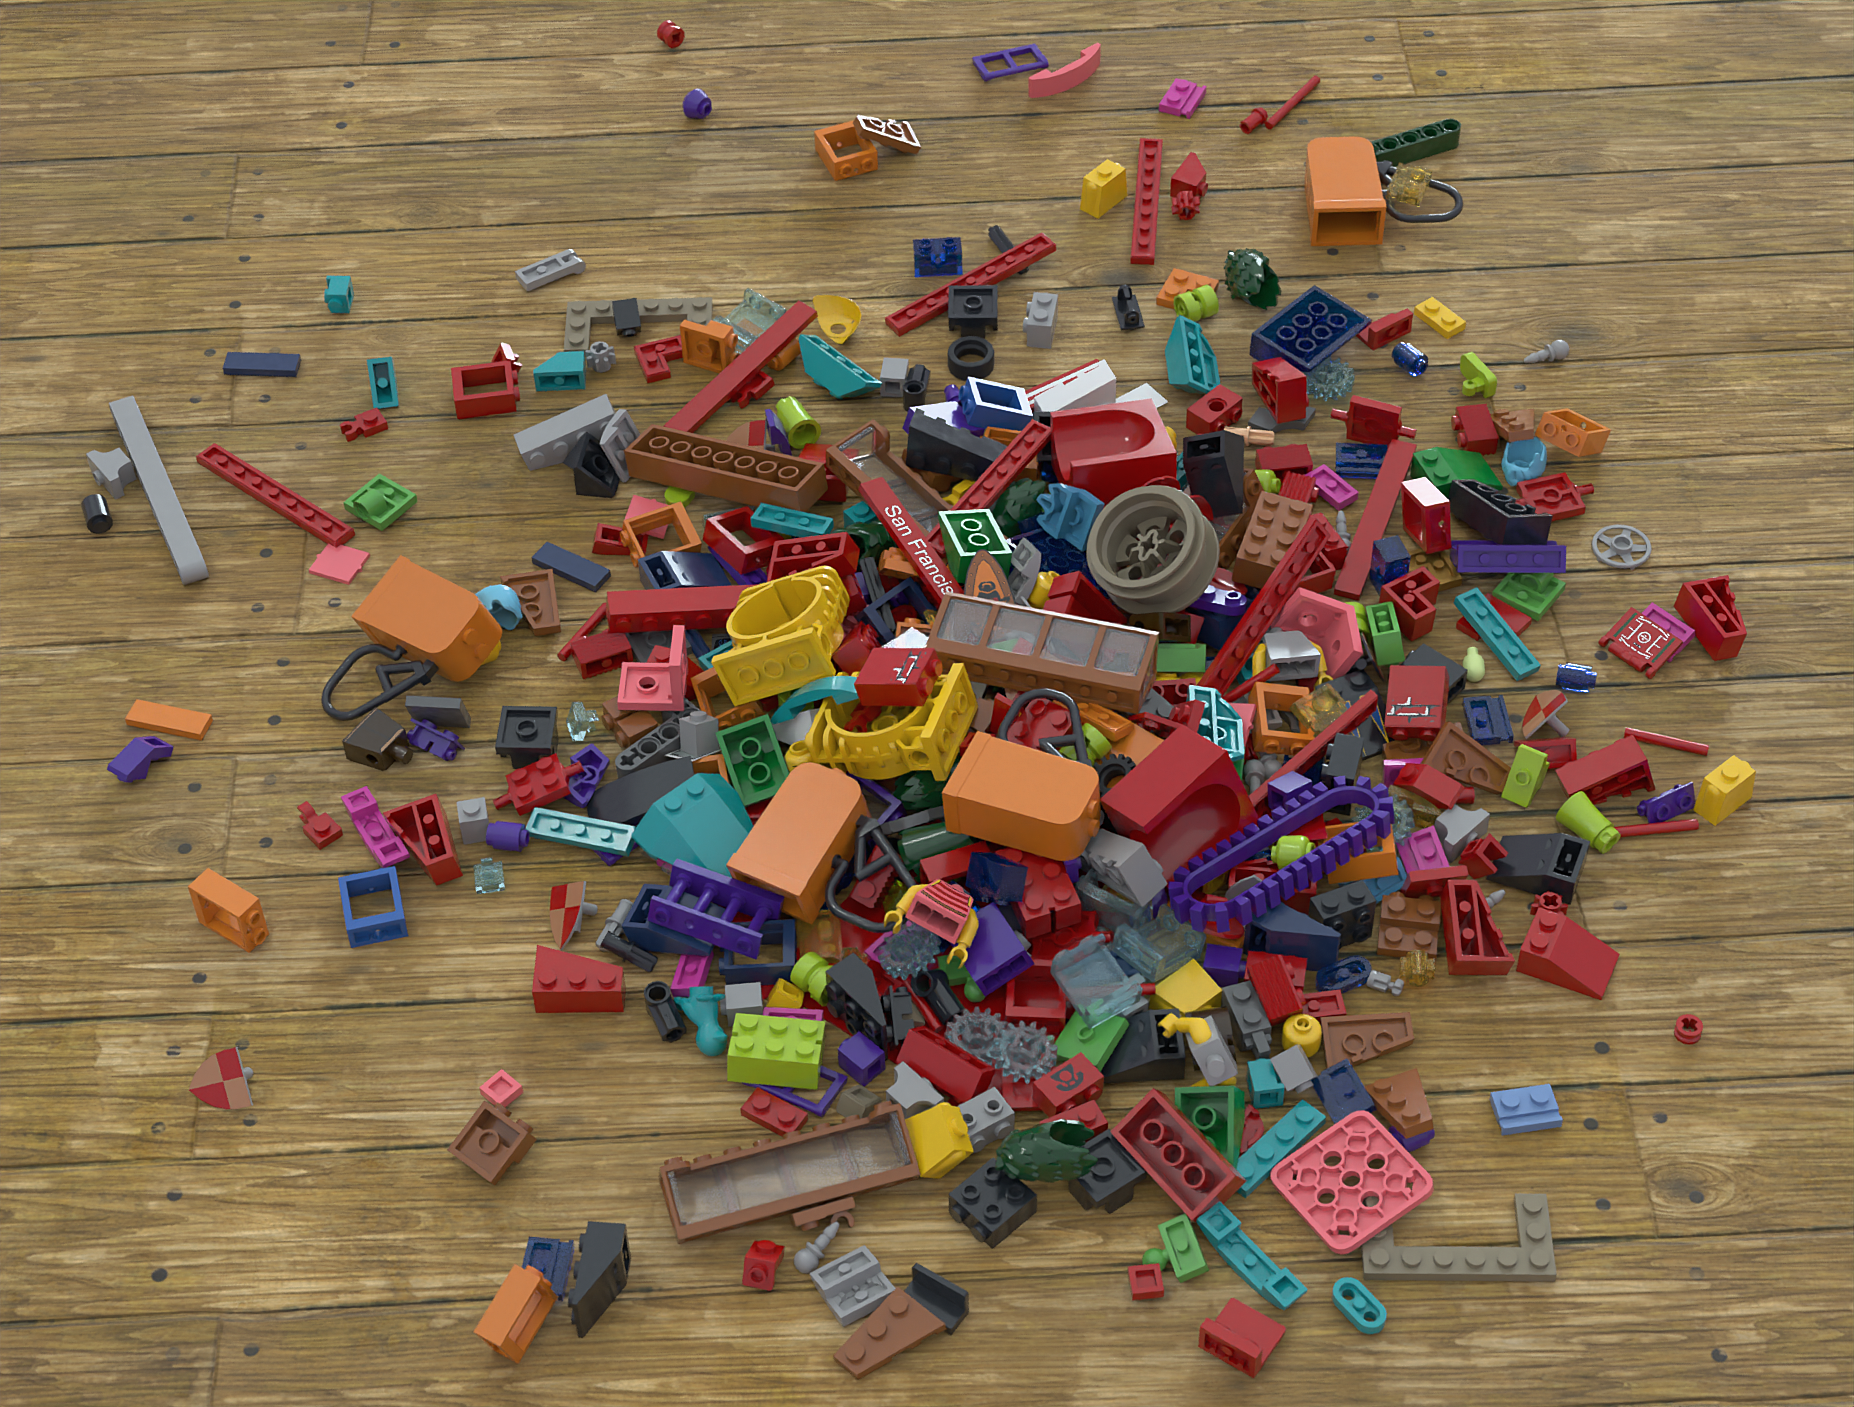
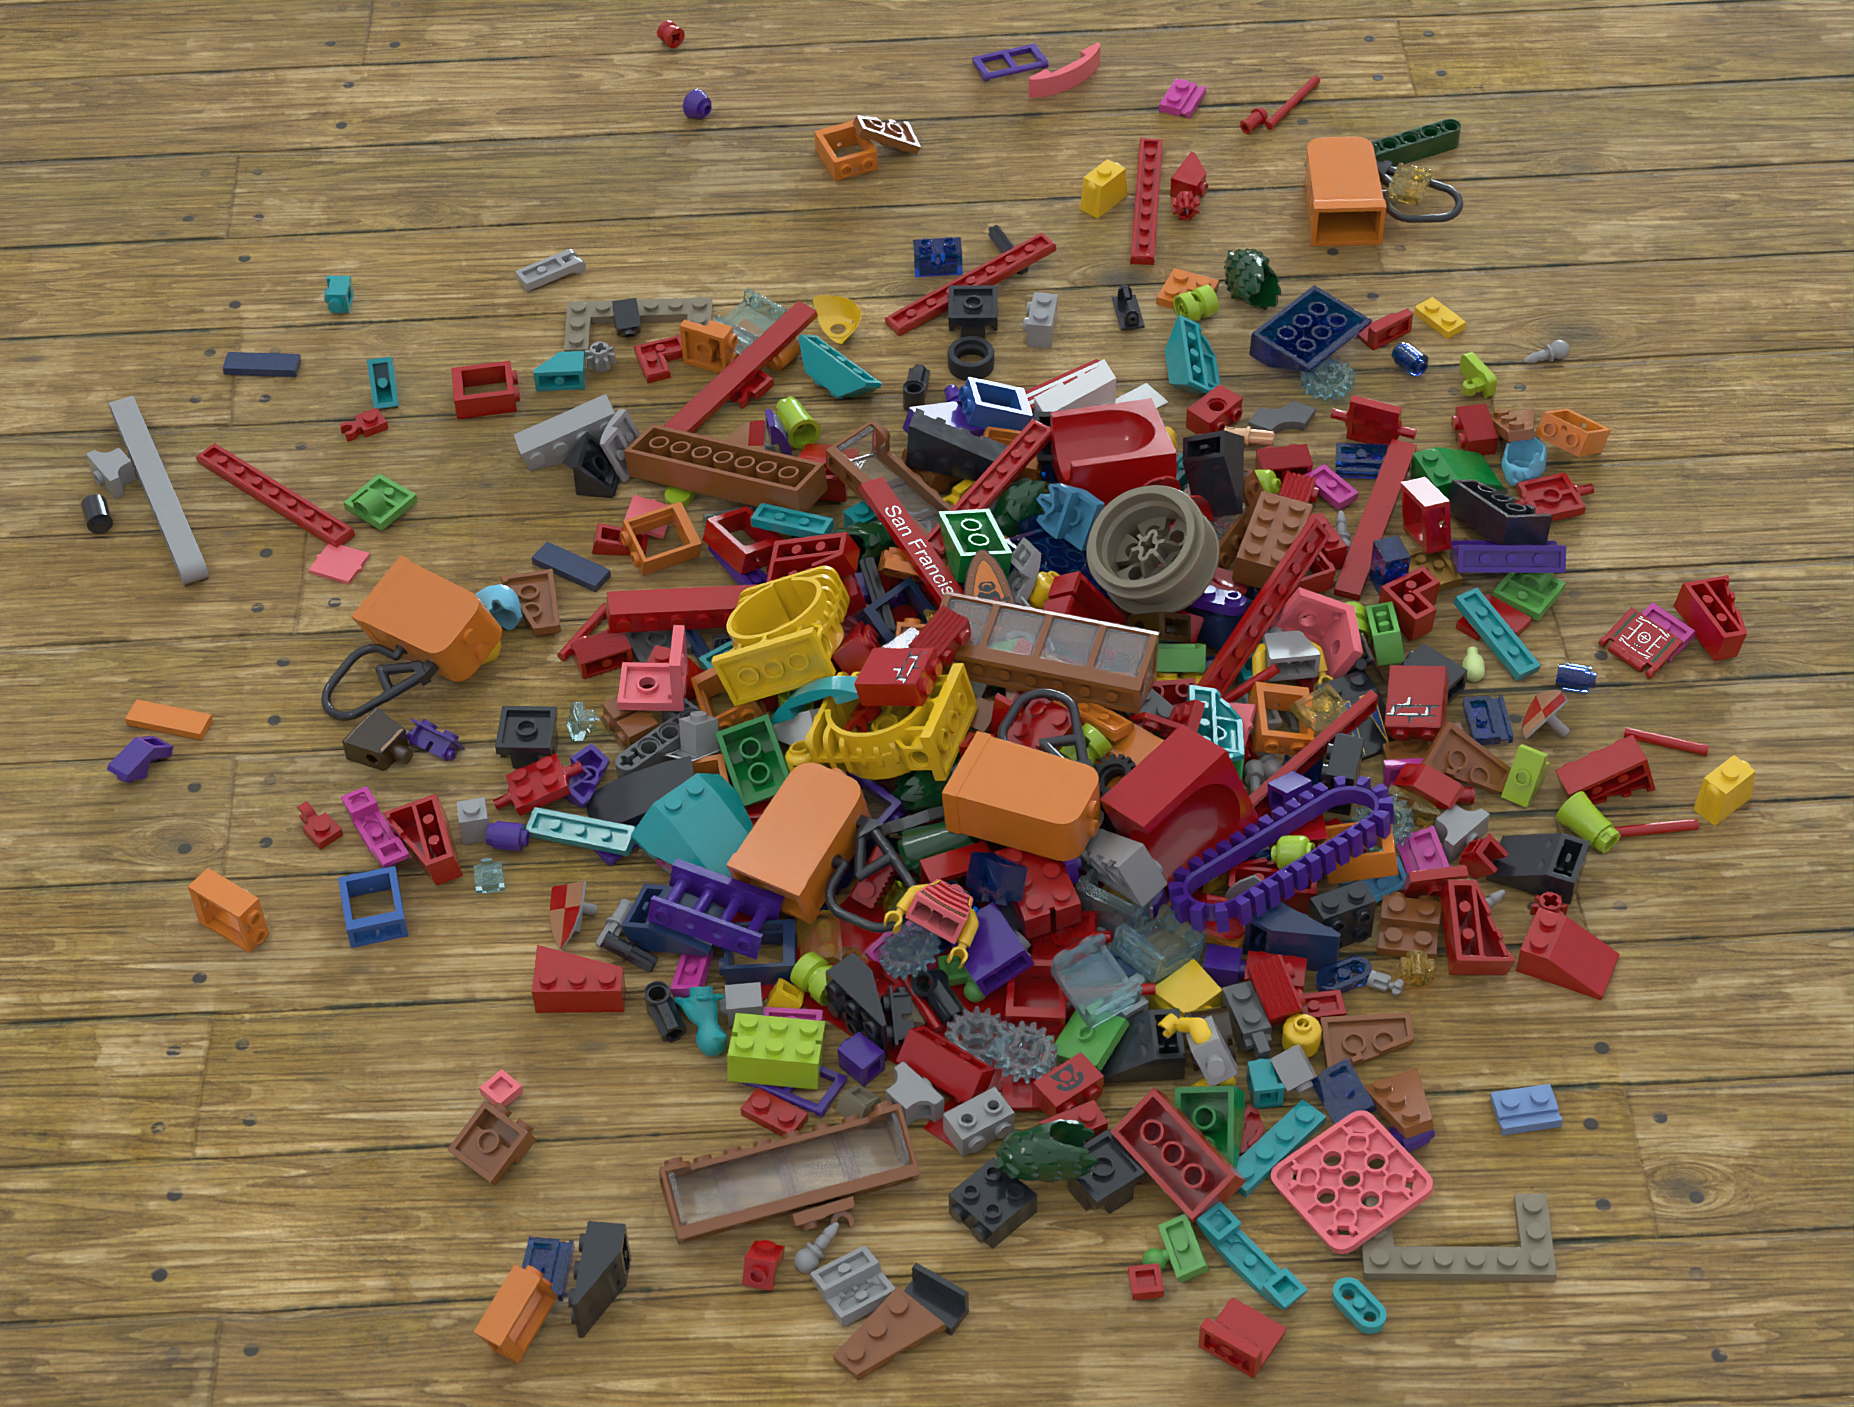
shield [189,1047,253,1109] -> none
dark grey tile [405,696,471,728] -> none
red tile [491,343,522,373] -> none
dark blue slope [638,551,732,590] -> none
light grey brick [880,358,909,397] -> none
yellow torso [905,1102,974,1179] -> none
red wedge [1252,357,1309,424] -> none
red panel [1514,737,1577,769] -> none
light grey wheel [1592,525,1651,570] -> none
dark purple hinge [1637,782,1696,823] -> none
red bush [1674,1014,1703,1045] -> none
none -> red brick [909,605,971,668]

